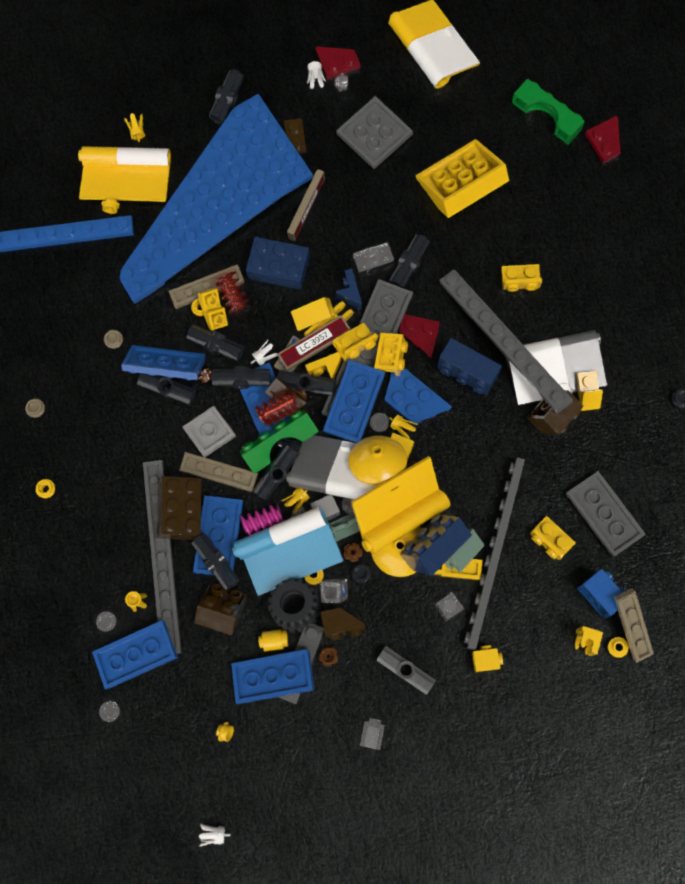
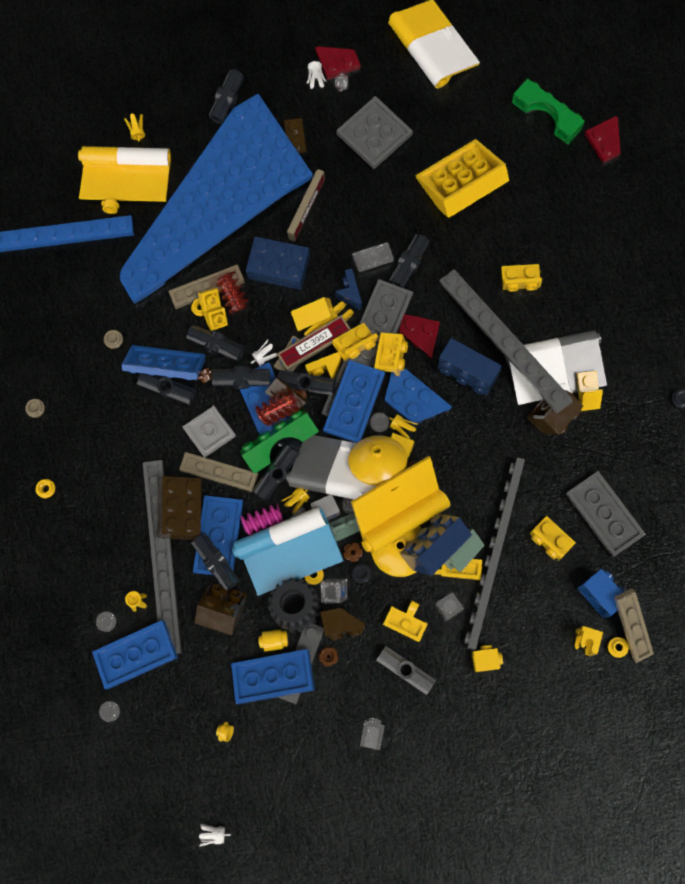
none -> yellow plate [383,601,427,642]

